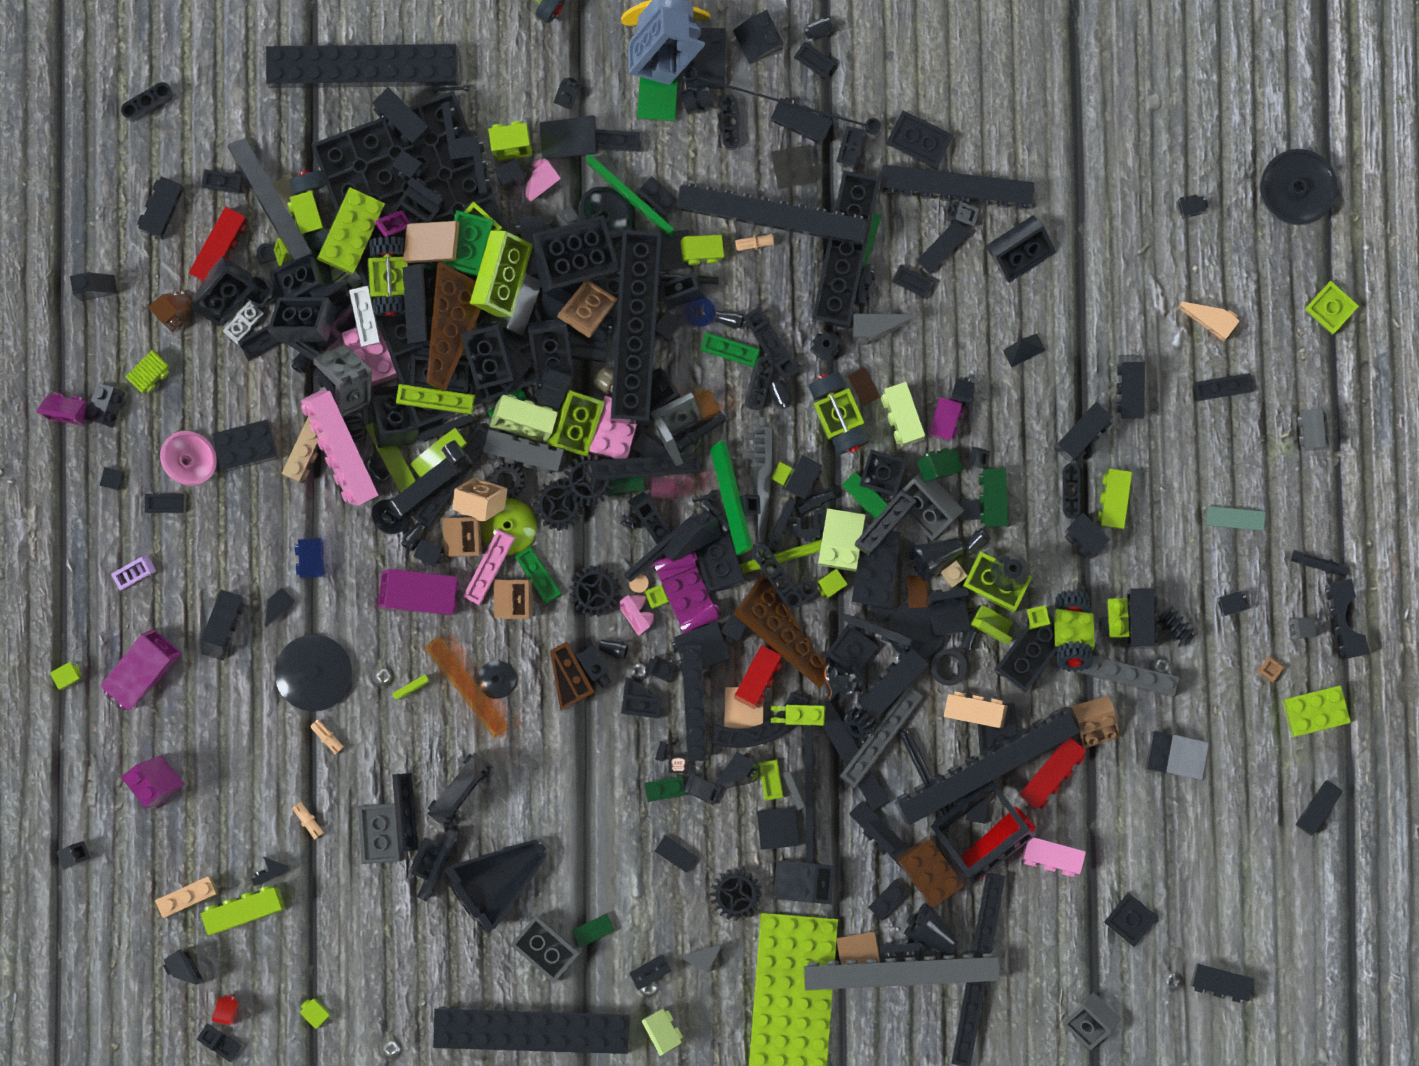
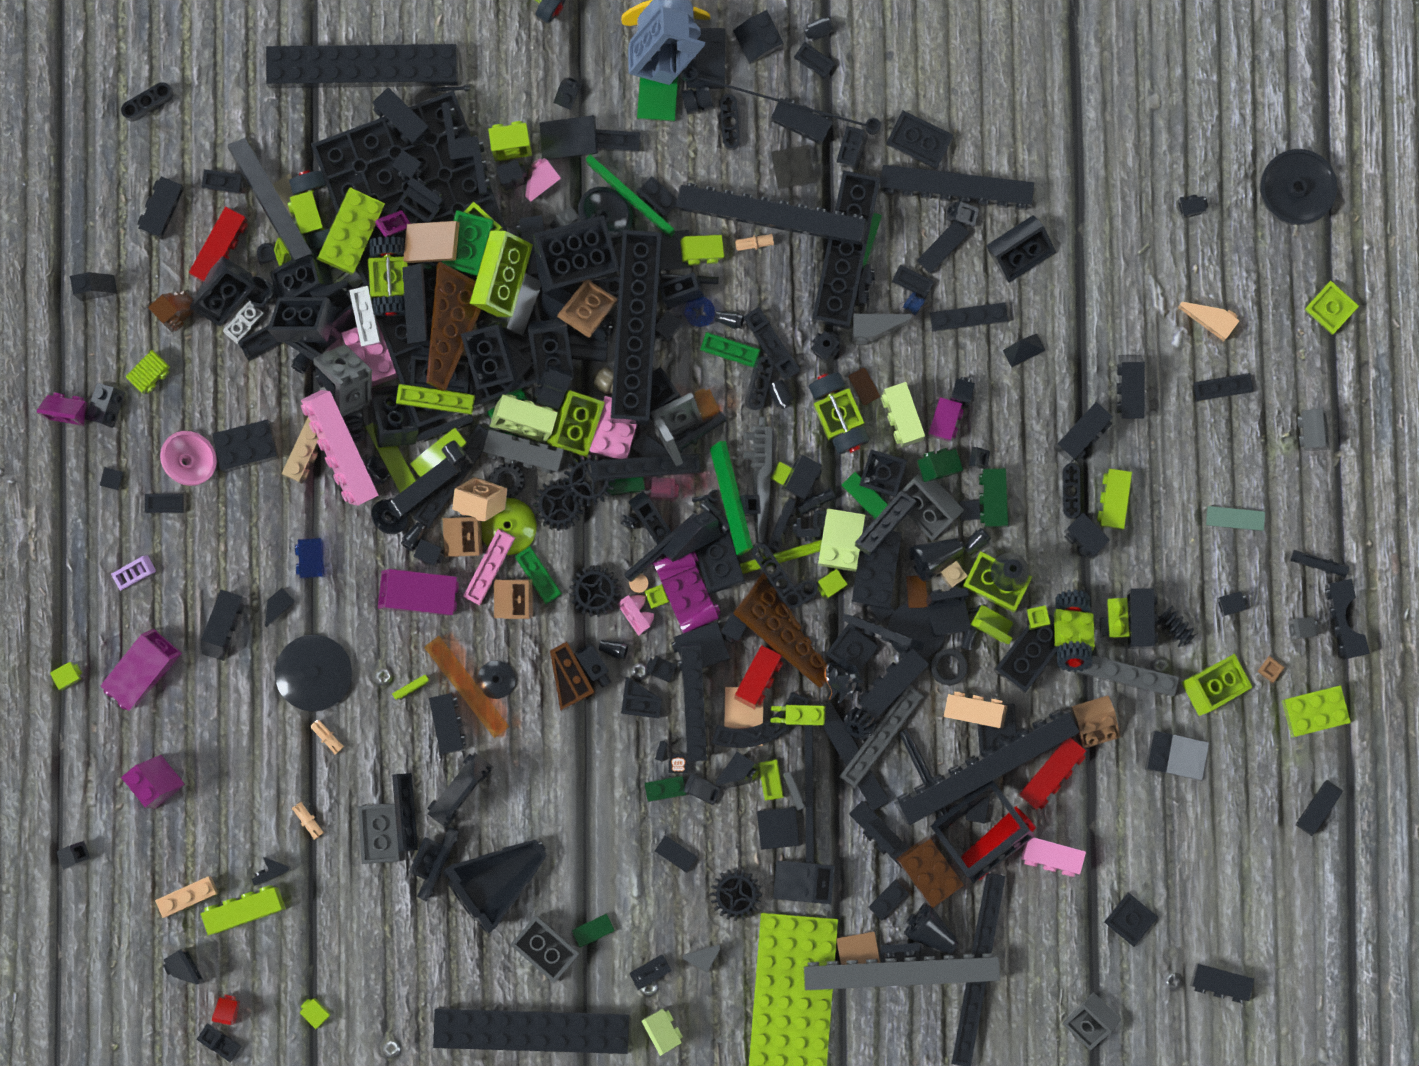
none -> black brick [429,693,467,755]
none -> dark blue wheel [902,292,926,316]
none -> black plate [930,302,1008,332]
none -> lime slope [1181,653,1253,716]

